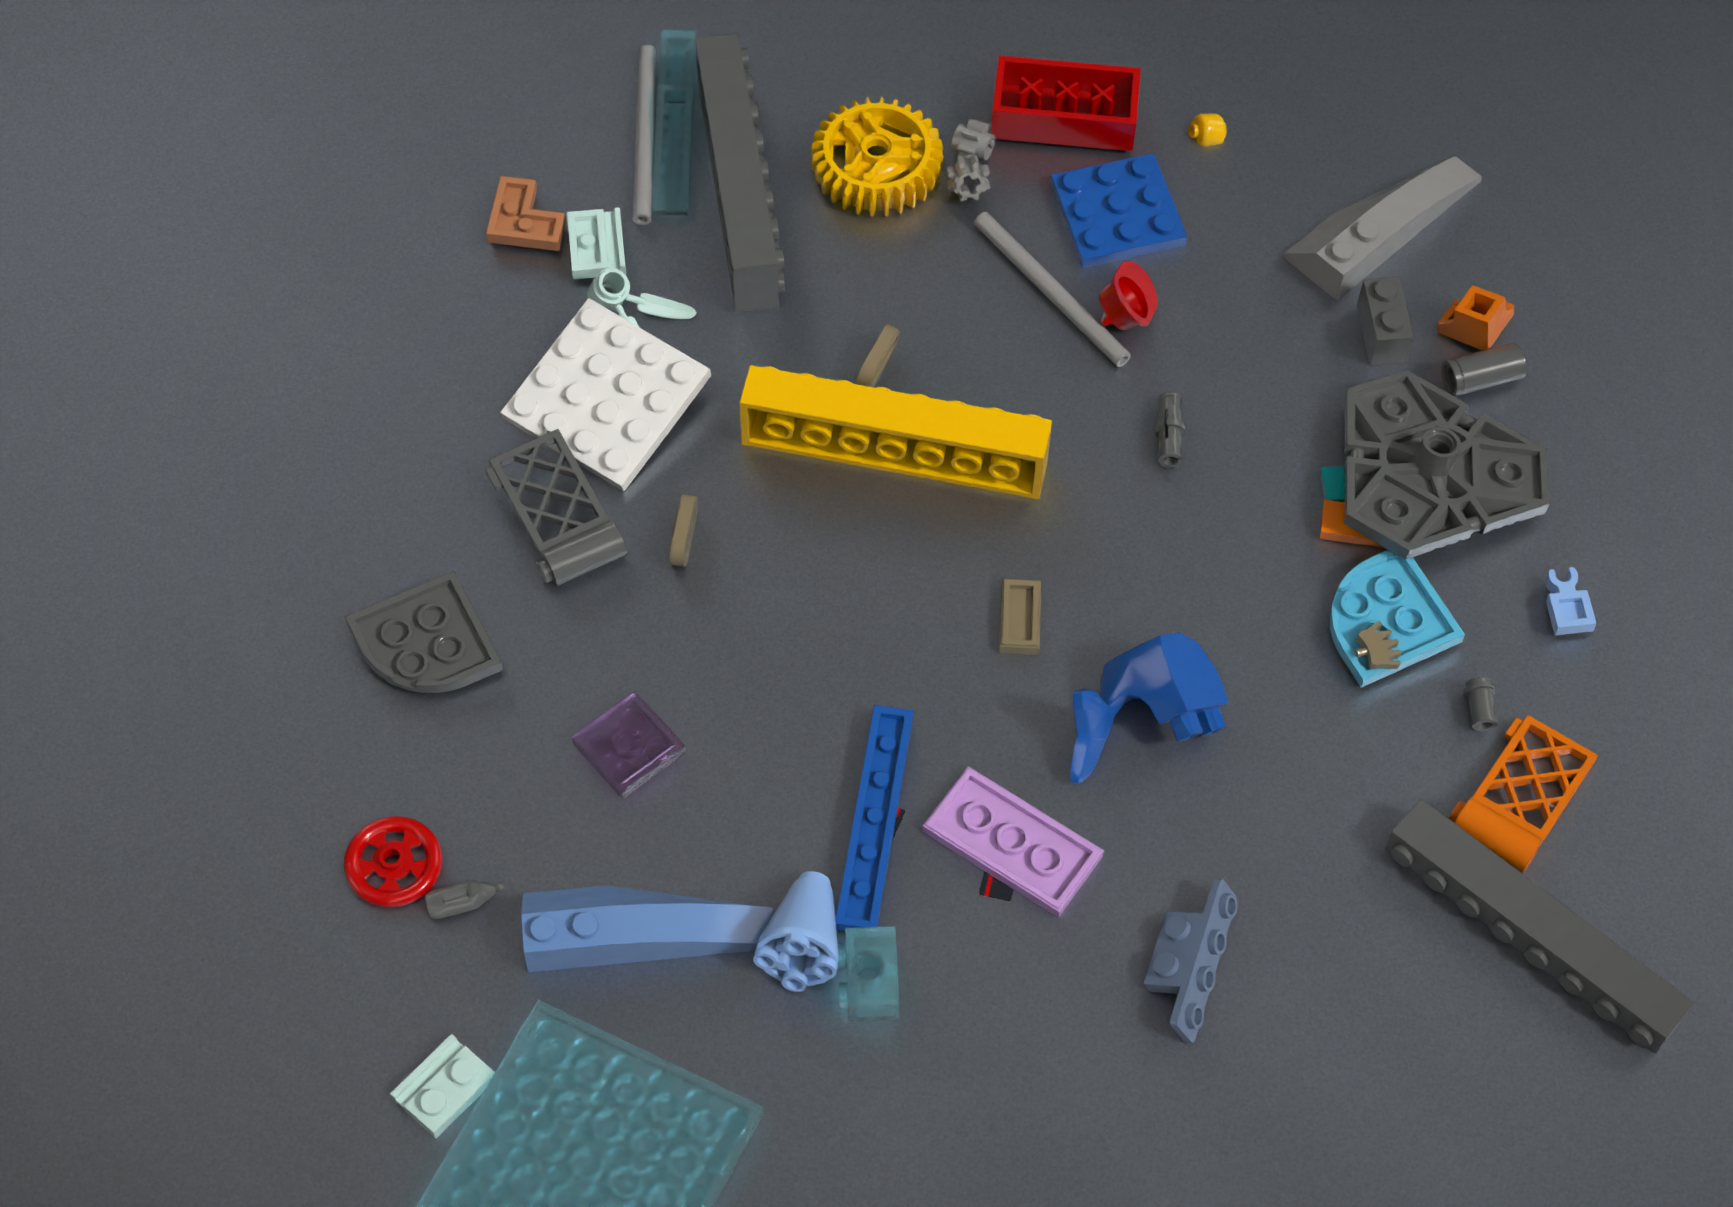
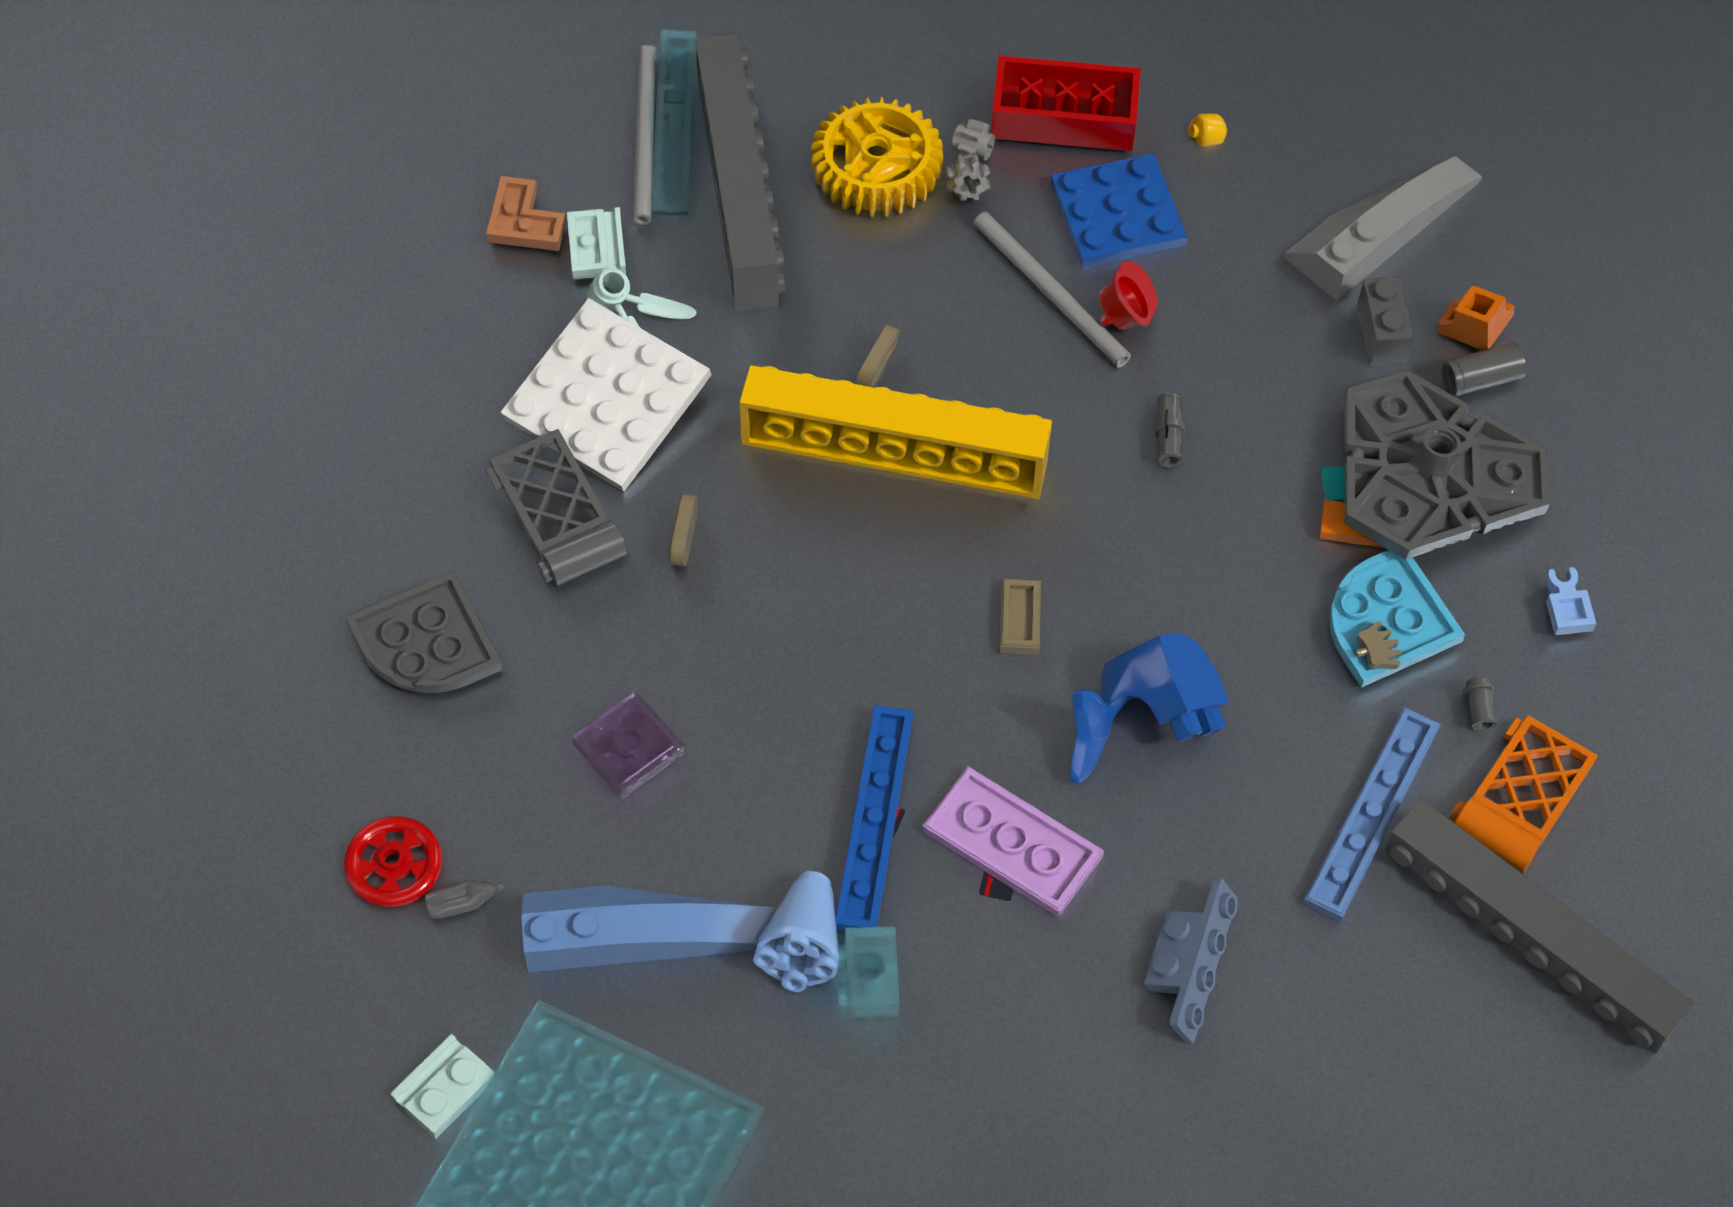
none -> medium blue tile [1303,707,1440,923]

